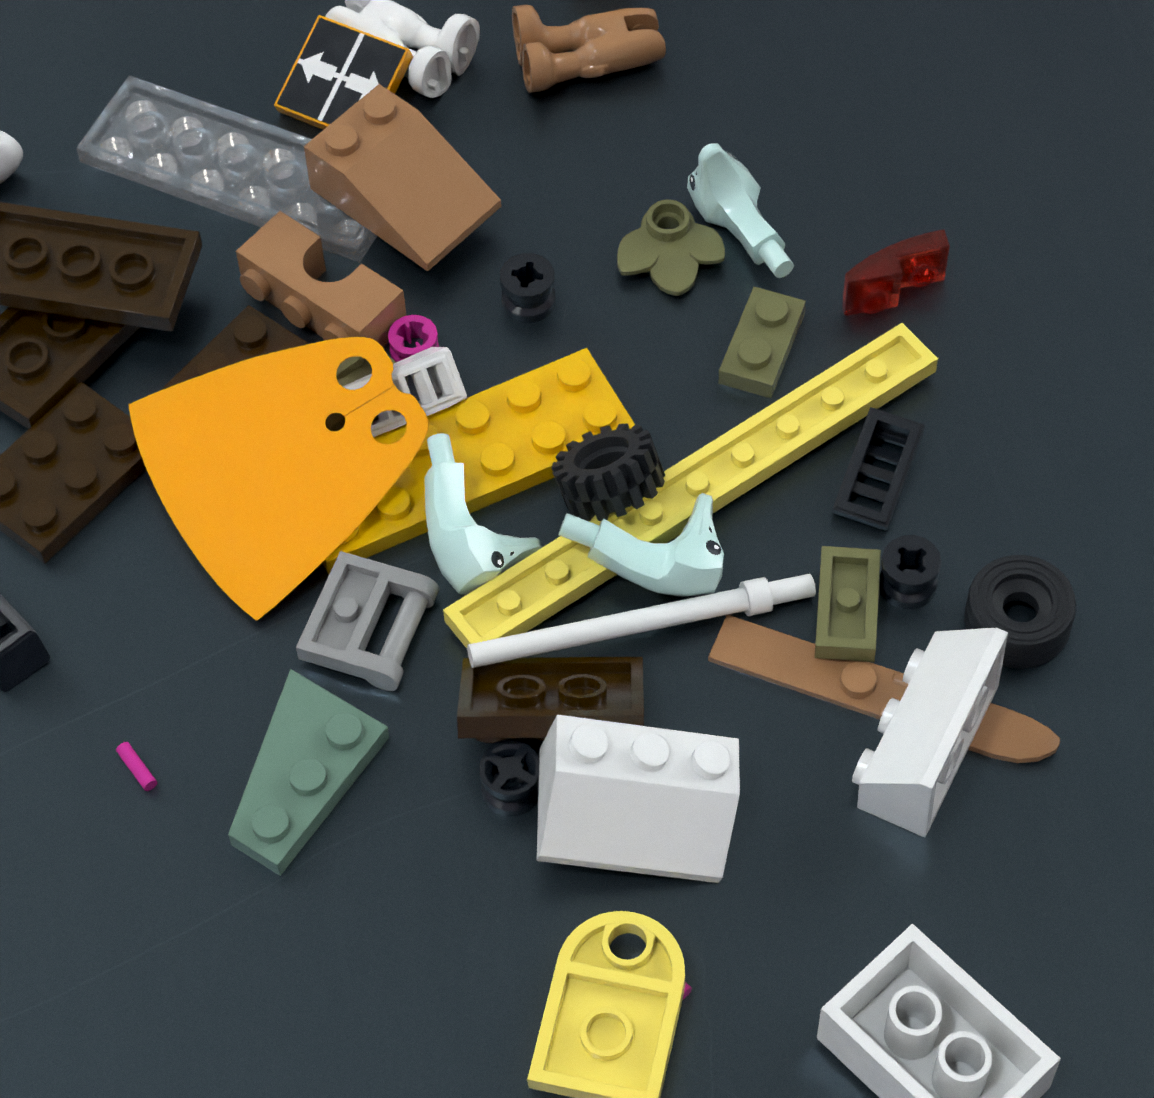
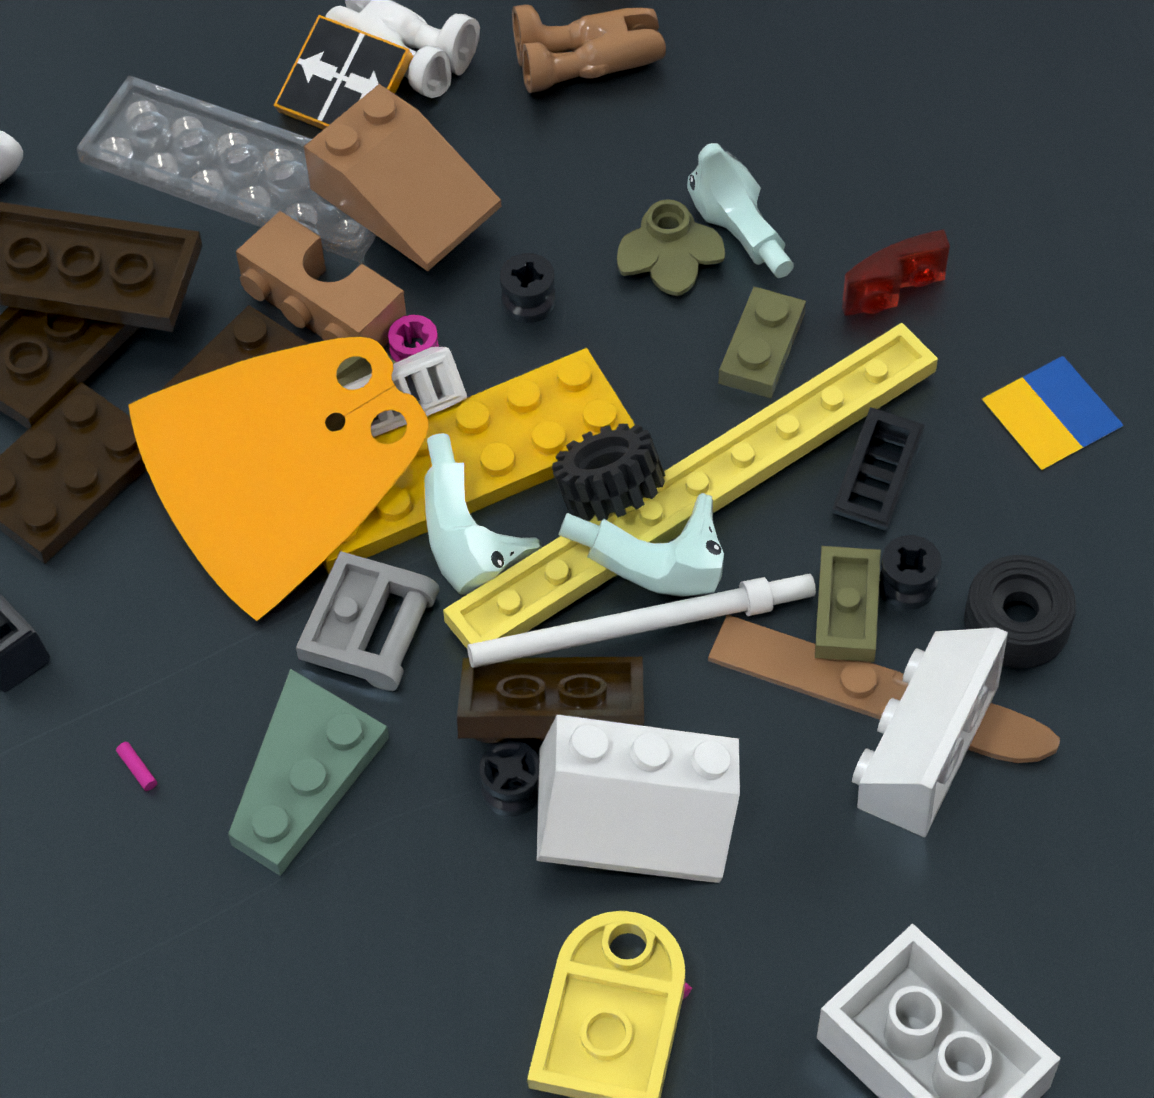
none -> sticker [982,356,1124,470]

